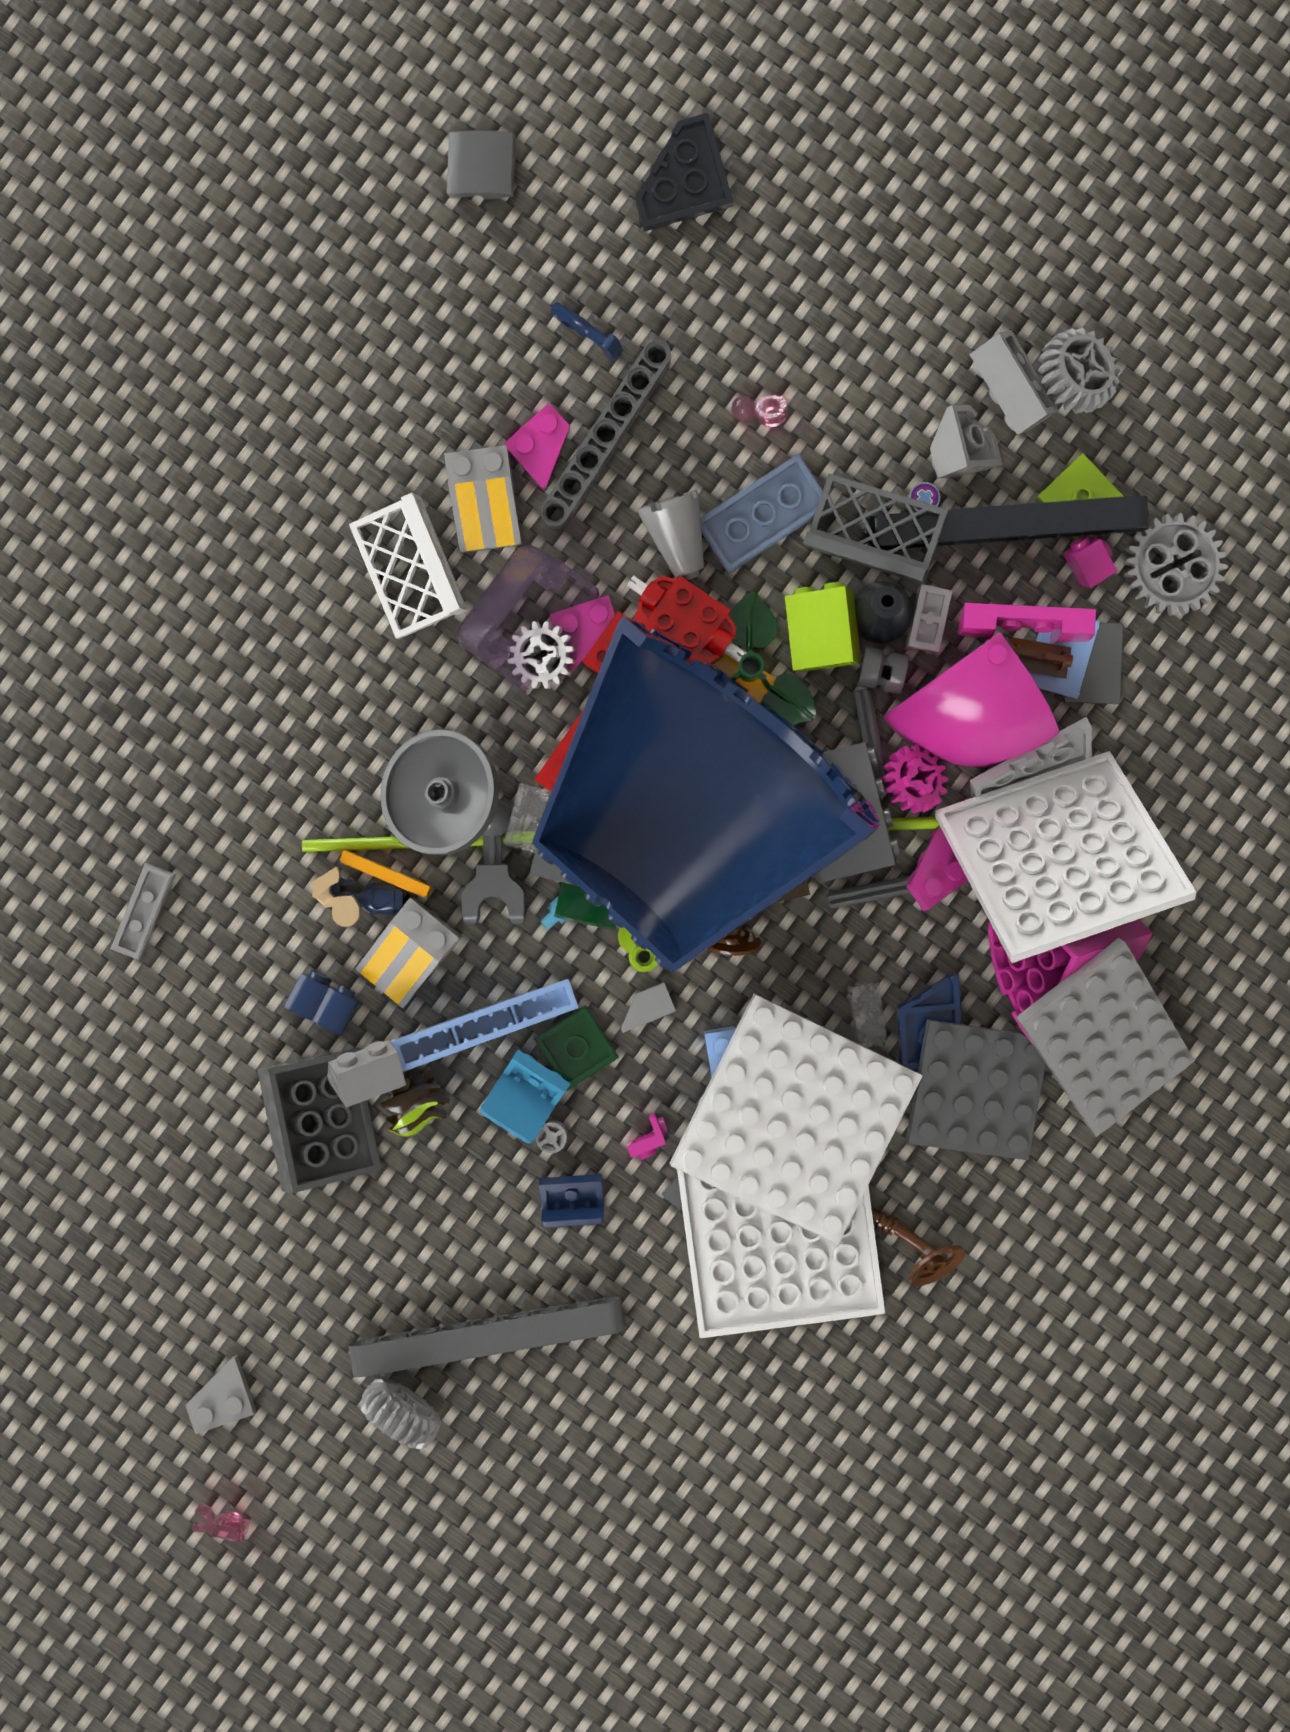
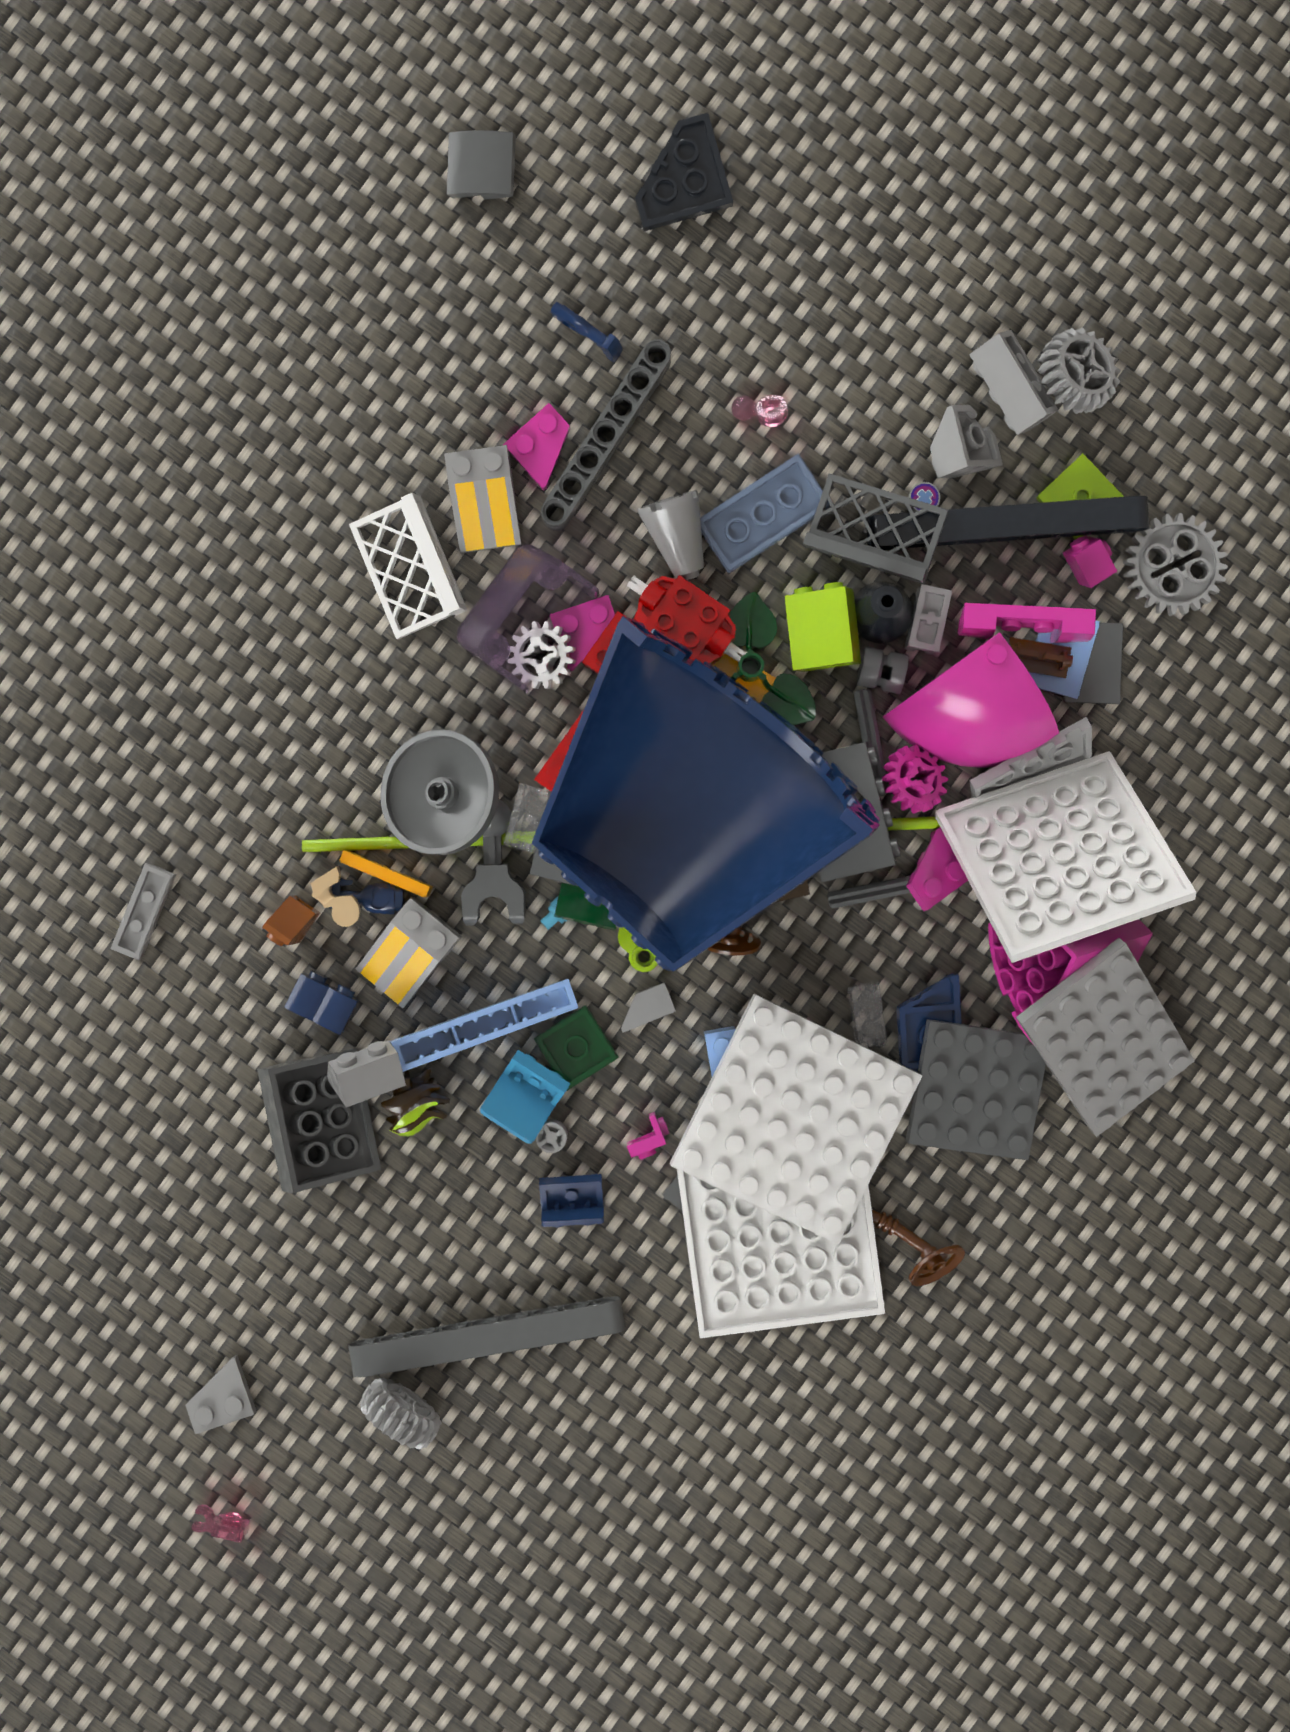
none -> dark orange slope [262,895,320,947]

